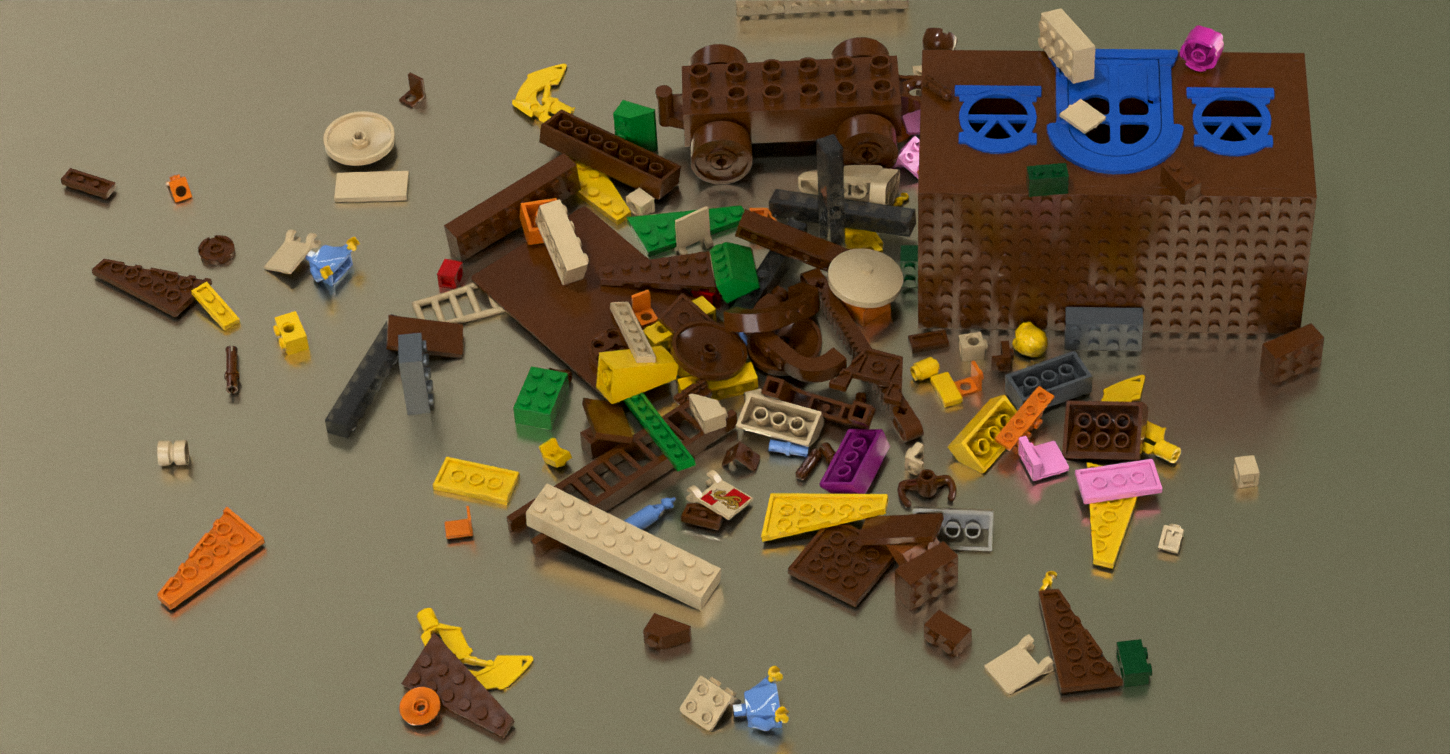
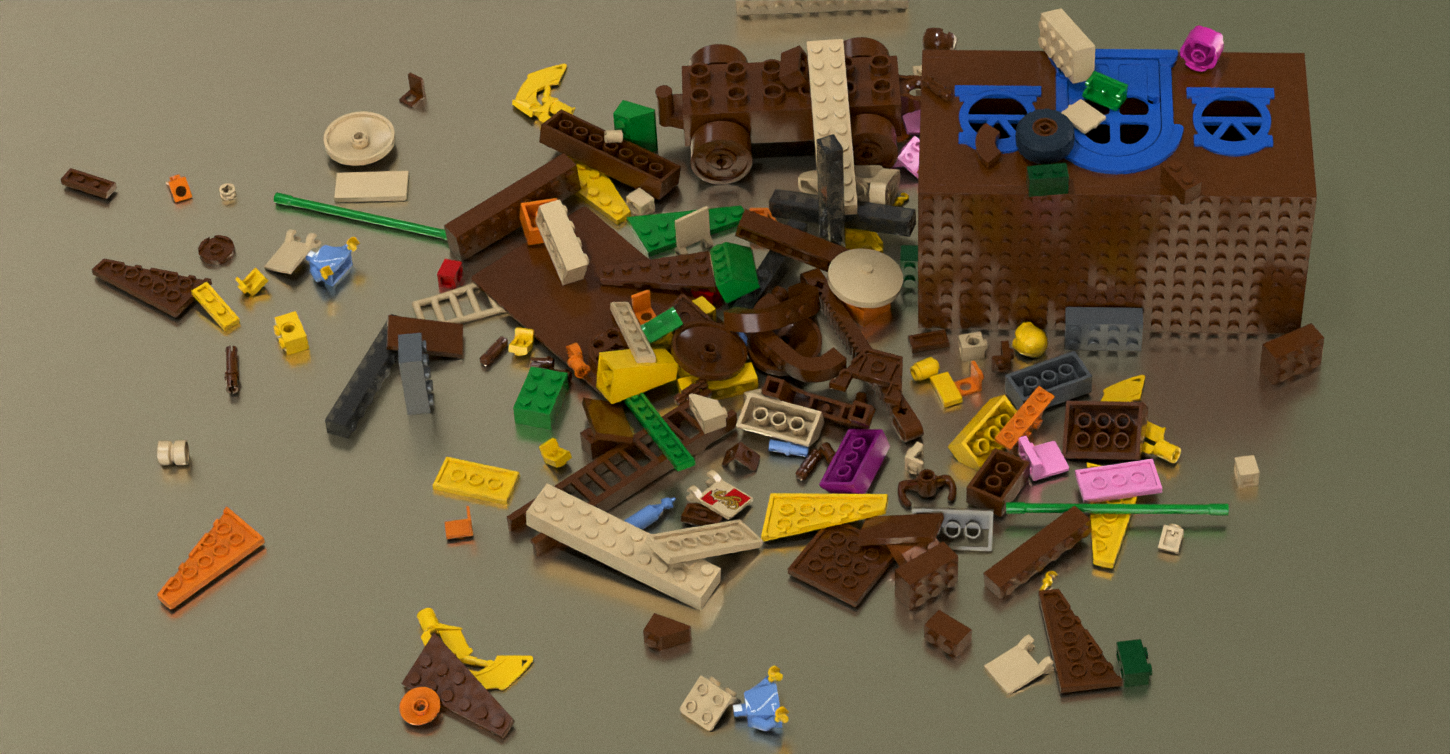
none -> tan bush [219,183,236,201]
none -> yellow bracket [235,267,269,297]
none -> green piece [274,192,447,240]
none -> reddish brown axle [479,336,508,366]
none -> yellow bracket [508,327,534,356]
none -> reddish brown pin [530,356,555,369]
none -> orange connector [566,342,591,379]
none -> tan hinge [604,130,623,143]
none -> green hinge [640,307,684,344]
none -> tan plate [645,519,763,564]
none -> reddish brown brick [779,45,808,89]
none -> tan brick [807,39,857,217]
none -> reddish brown brick [966,448,1030,517]
none -> reddish brown tile [975,123,1001,167]
none -> reddish brown brick [983,505,1092,599]
none -> green piece [1006,502,1229,516]
none -> black wheel [1015,108,1075,165]
none -> green hinge [1082,71,1128,111]

